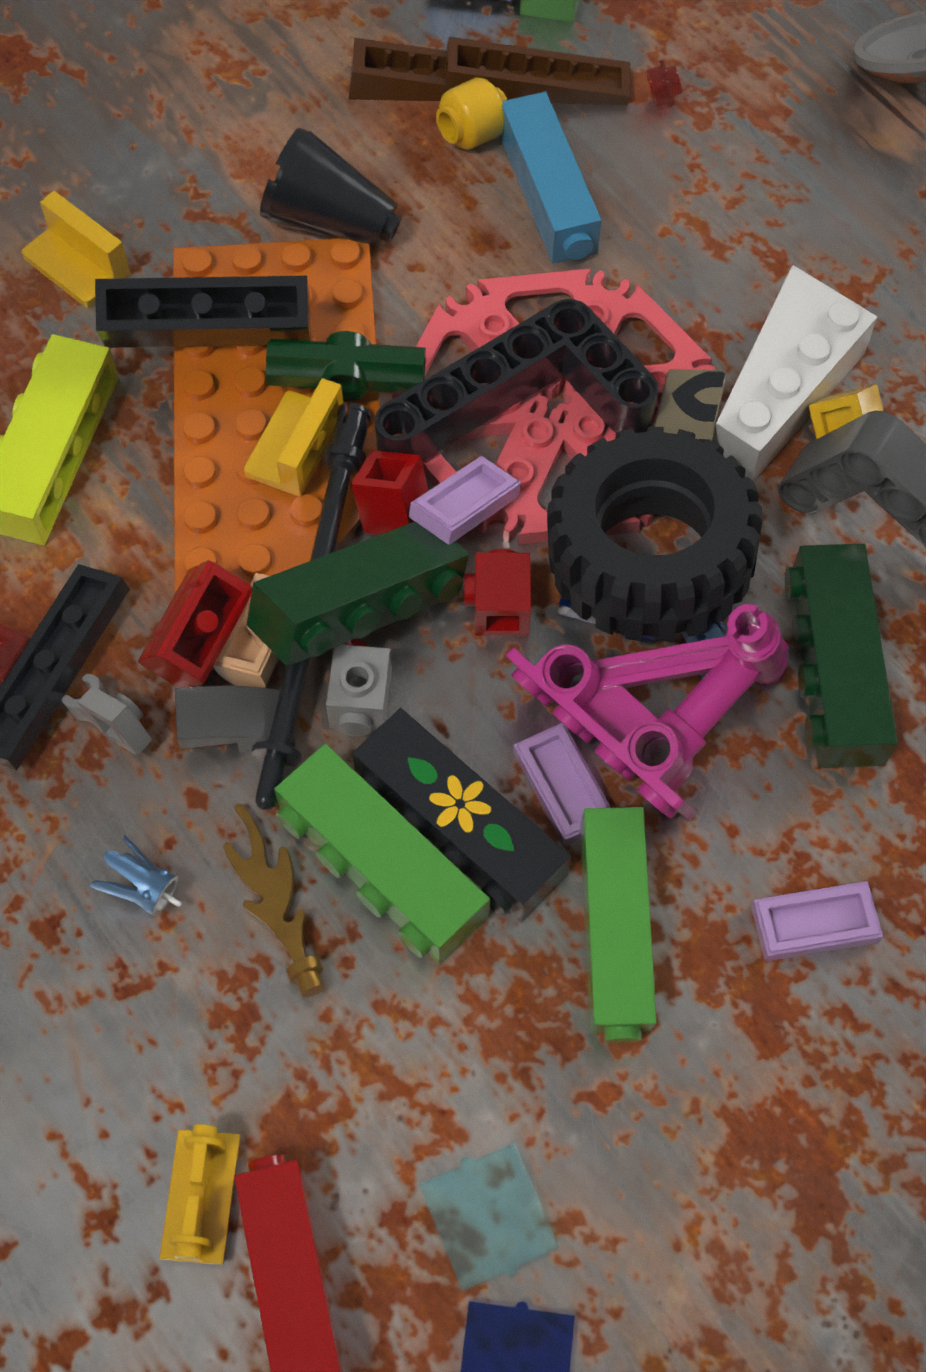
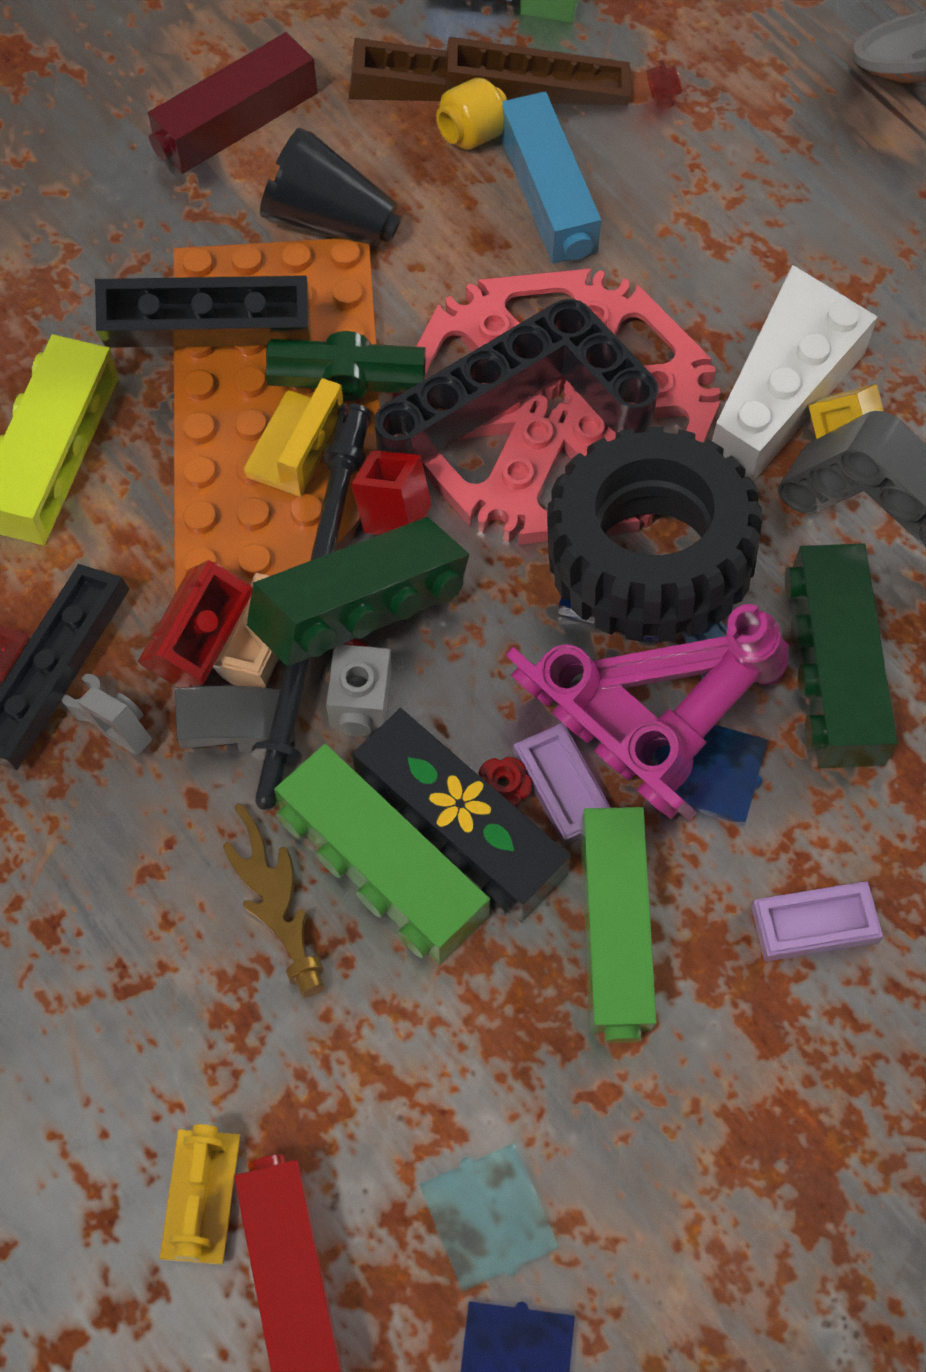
yellow panel [21,191,131,308] -> none
flat silver piece [90,835,182,917] -> none
lavender tile [409,456,521,545] -> none
red brick [464,549,531,636] -> none
dark tan slope [653,369,727,443] -> none
none -> dark red brick [148,32,318,174]
none -> red plate [478,756,532,807]
none -> clear blue piece [655,725,768,825]

